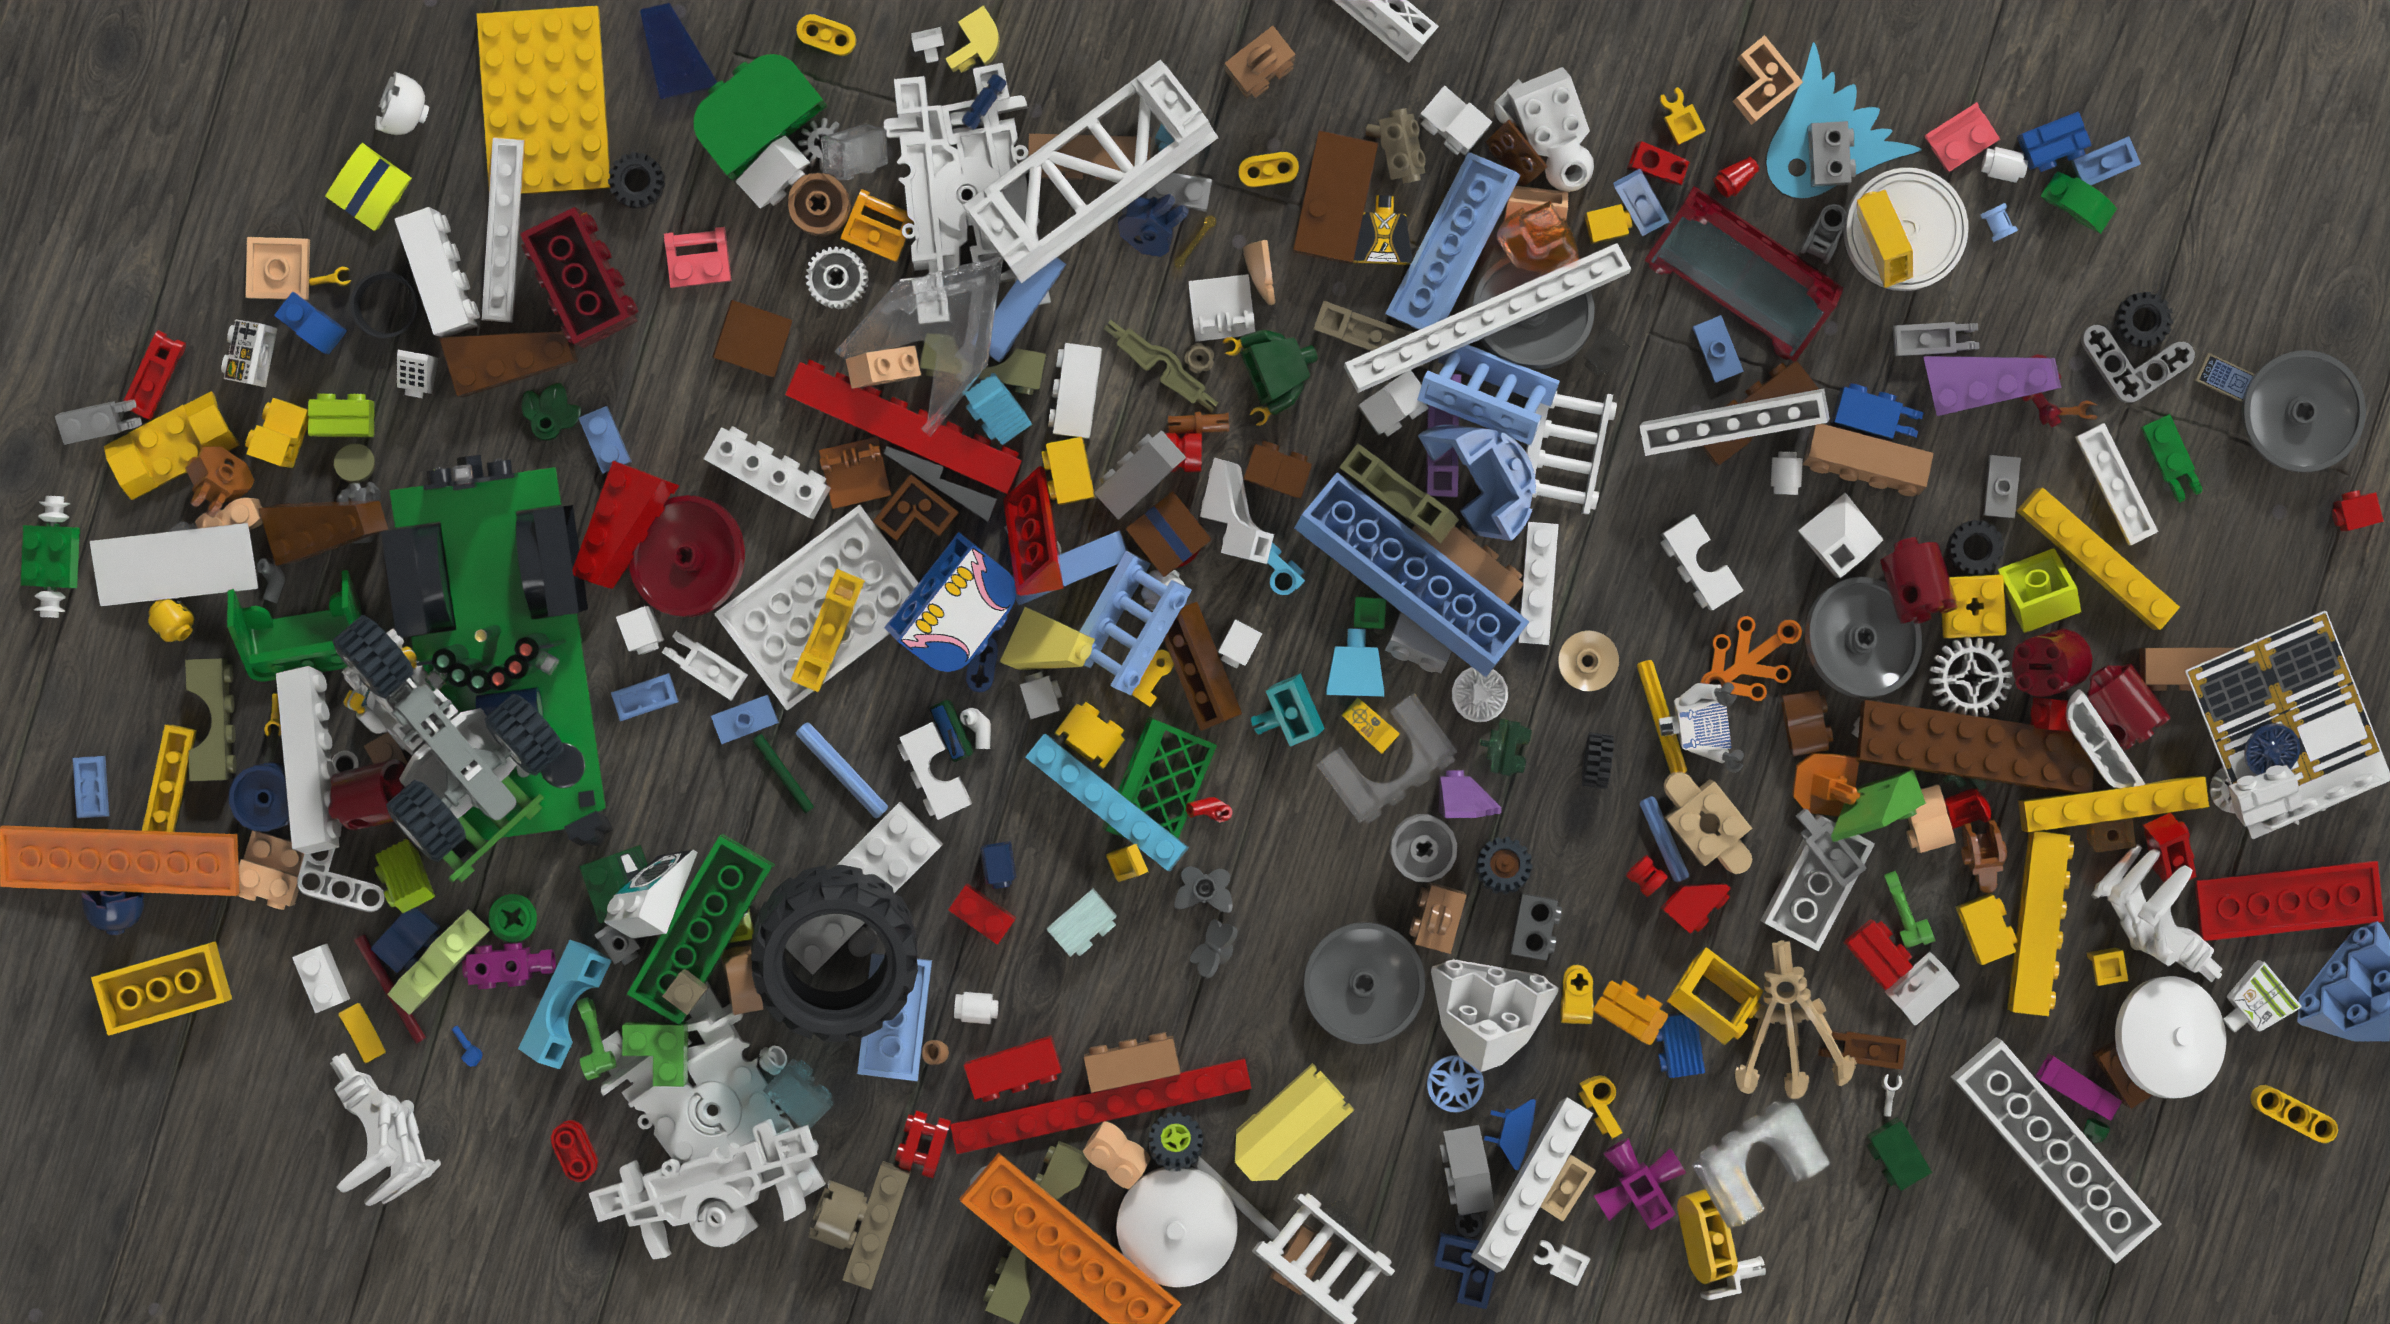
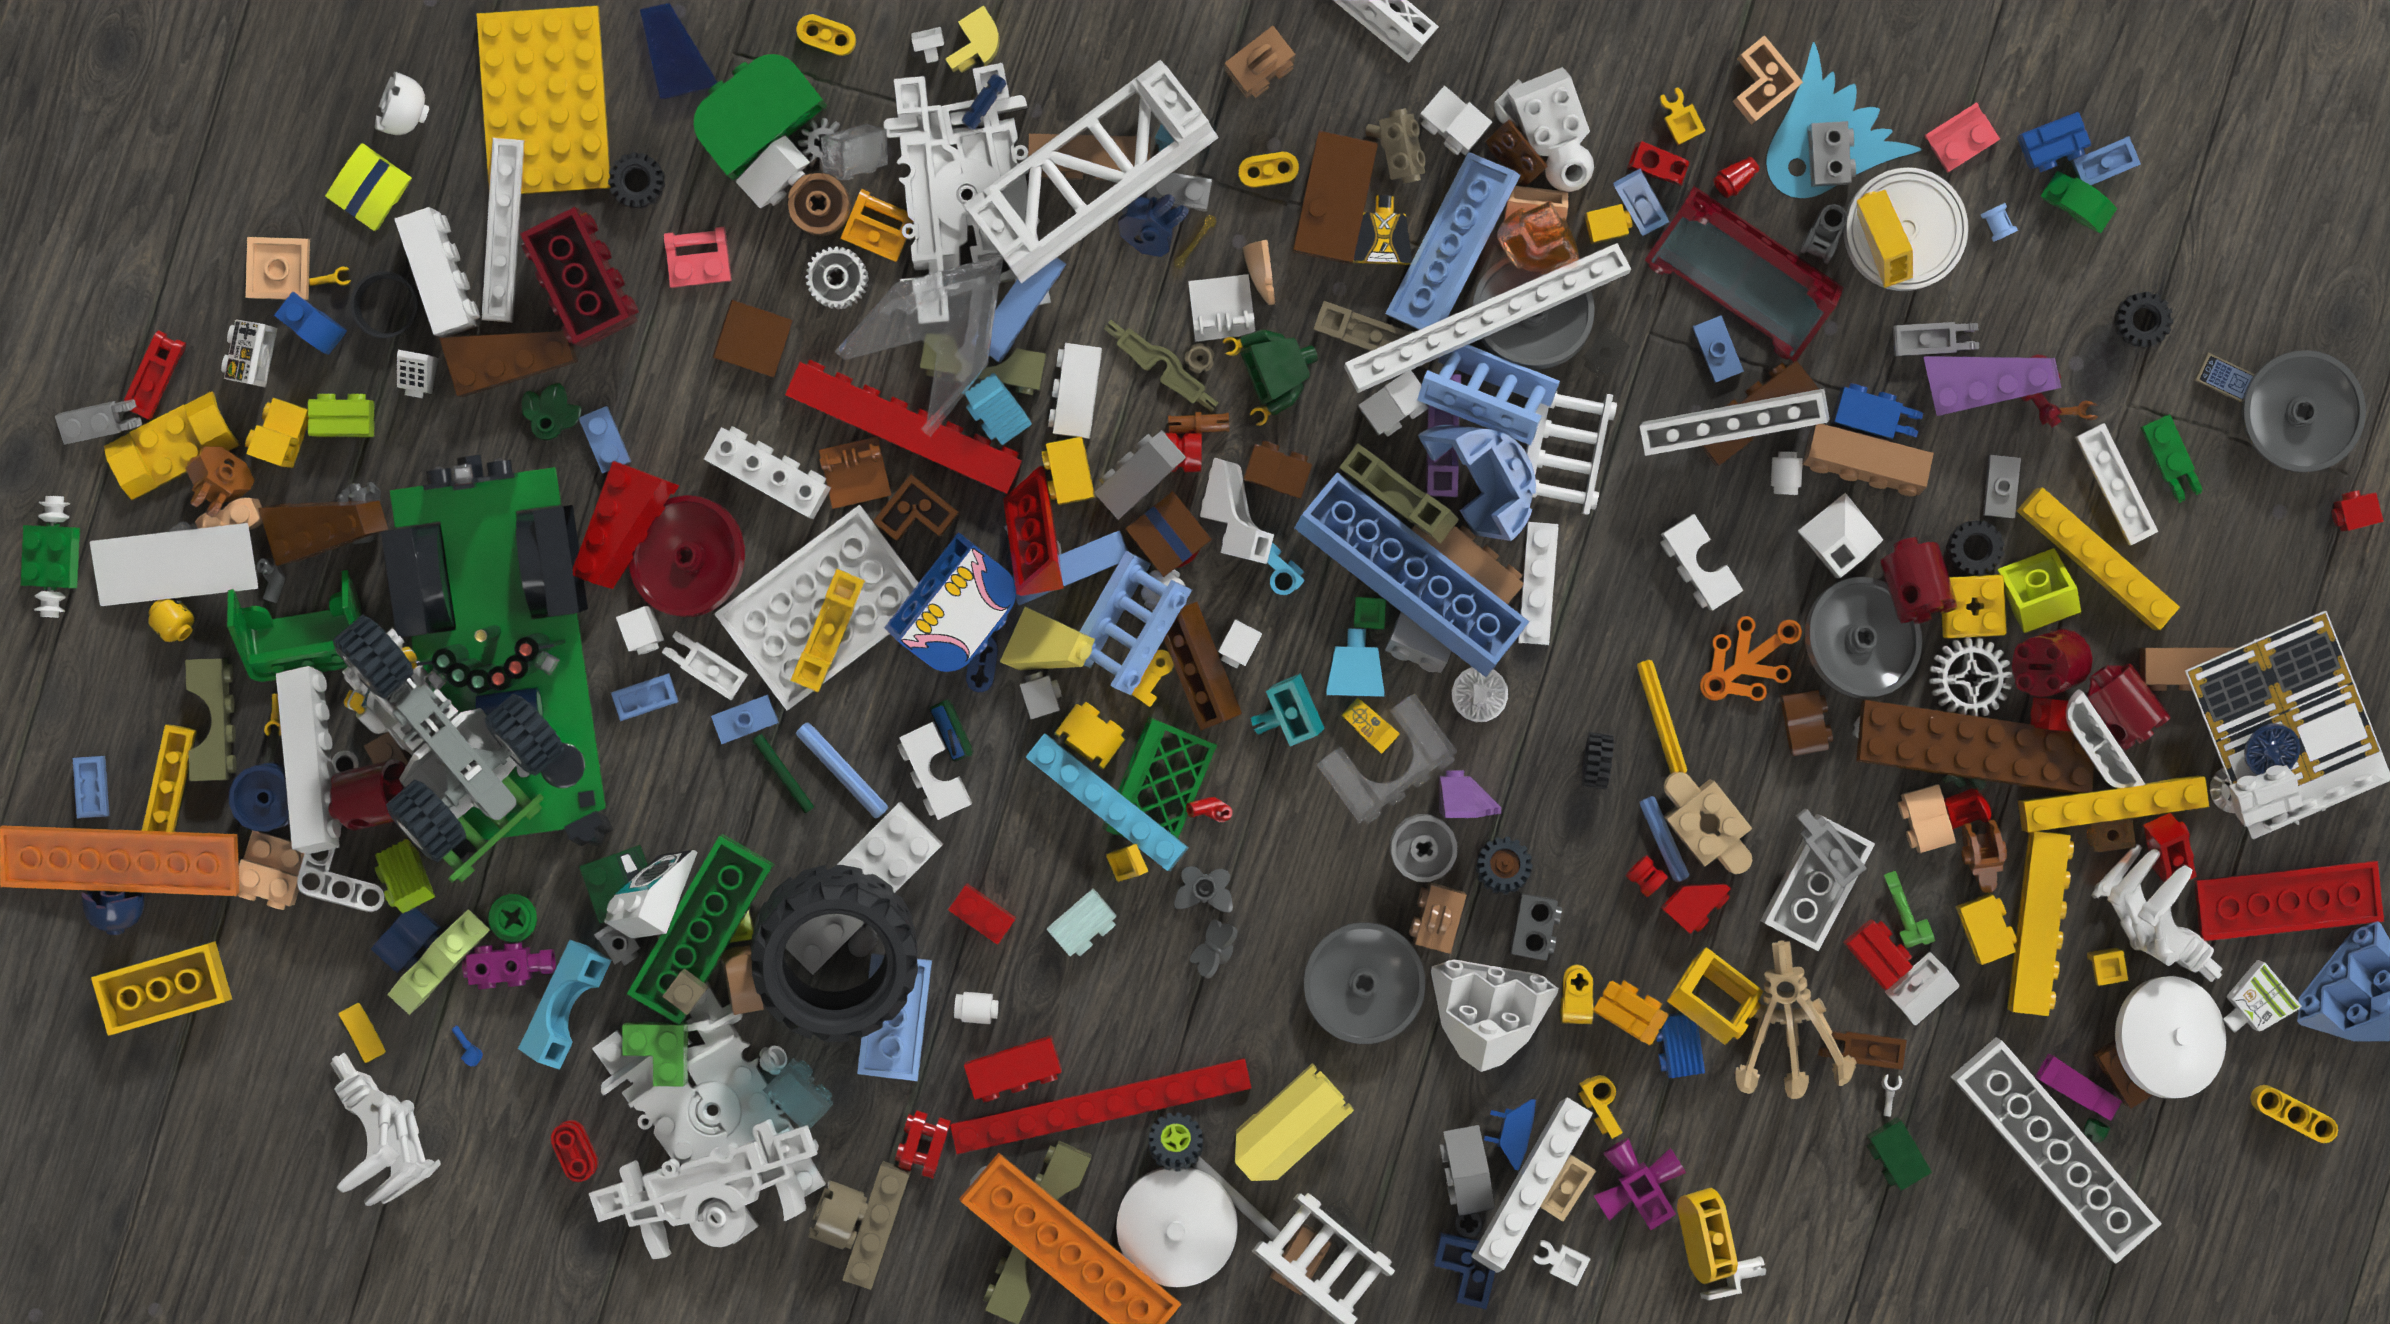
white brick [292,943,350,1013] -> none
olive piece [334,444,375,483] -> none
dark red bar [354,934,426,1044] -> none
bright green brick [577,997,617,1081] -> none
light nougat brick [846,346,921,389] -> none
dark grey slope [884,446,998,522] -> none
medium nougat hinge [922,1040,949,1065] -> none
white arm [960,708,991,749] -> none
dark blue brick [980,841,1017,889] -> none
light nougat brick [1083,1121,1151,1189] -> none
medium nougat brick [1084,1032,1180,1093] -> none
light blue wheel [1427,1055,1484,1112] -> none
clear green hips [1480,718,1532,776] -> none
tan dish [1558,631,1619,691] -> none
torso [1658,682,1744,773] -> none
clear arch [1692,1100,1830,1228] -> none
orange piece [1792,752,1860,816] -> none
bright green slope [1831,769,1926,842] -> none
white brick [1981,147,2028,183] -> none
light grey beam [2081,325,2195,403] -> none

